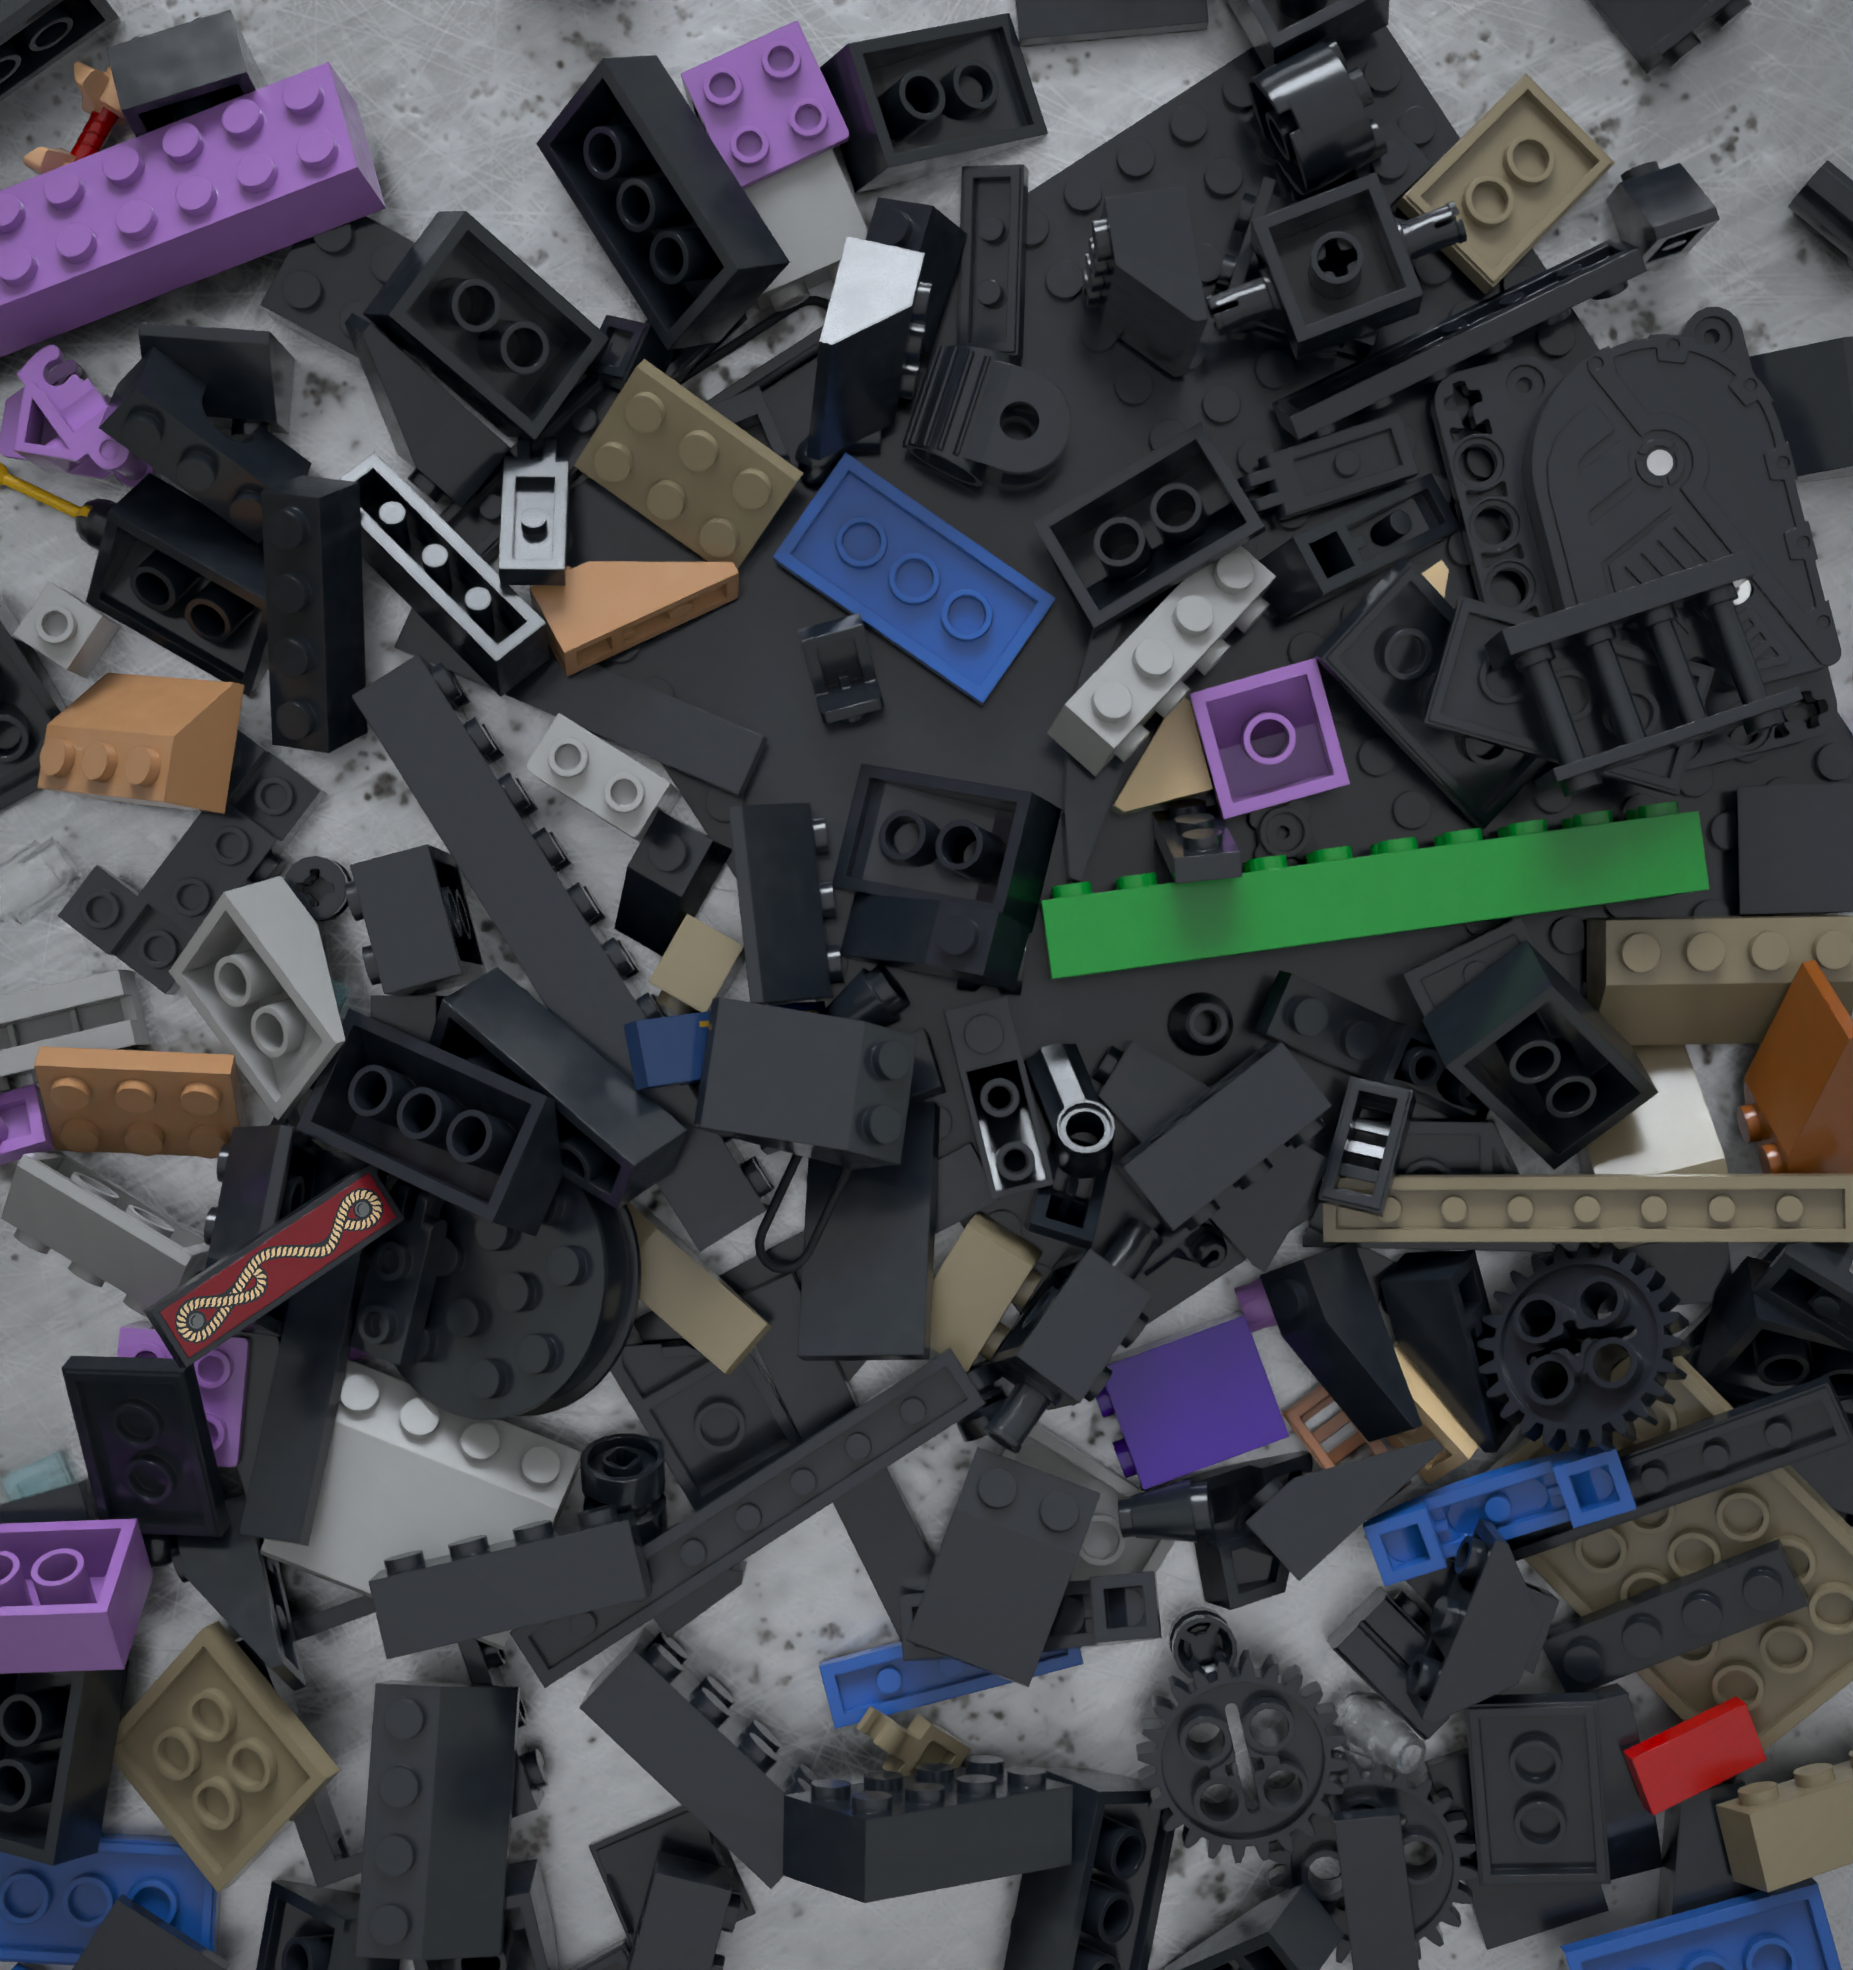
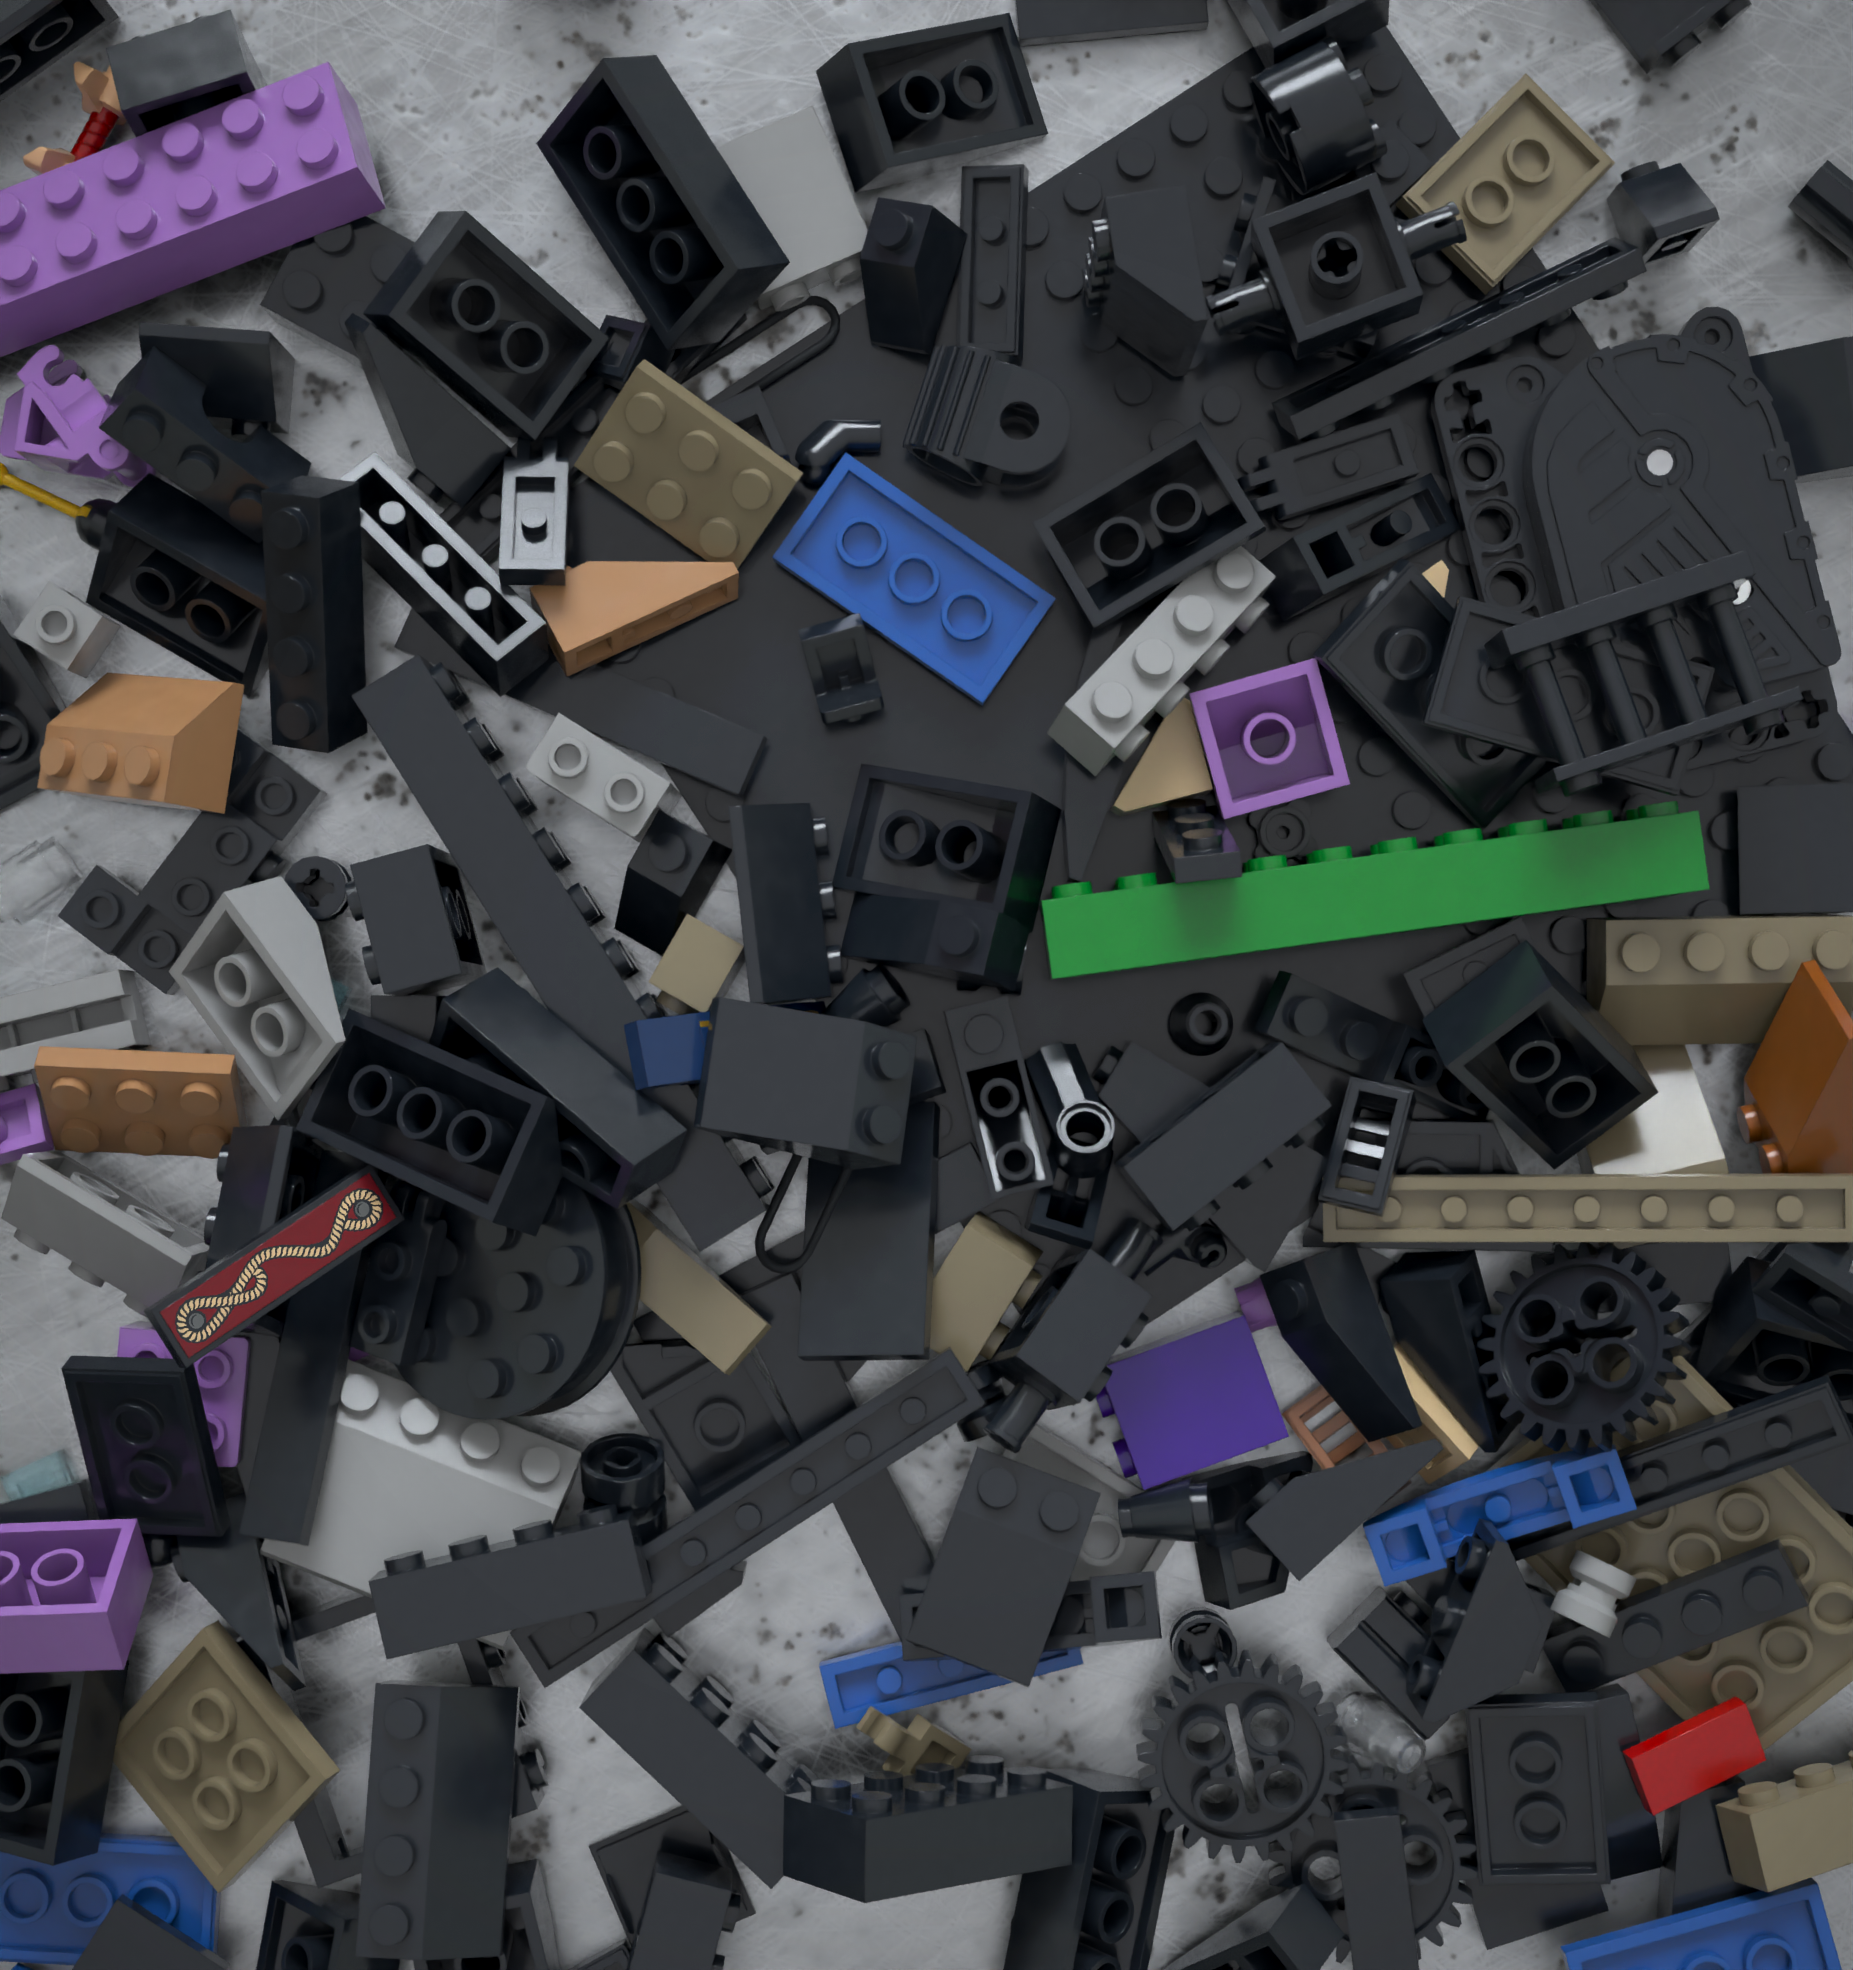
medium lavender bracket [681,20,849,189] -> none
black slope [807,236,933,460] -> none
none -> light grey wheel [1550,1550,1637,1638]

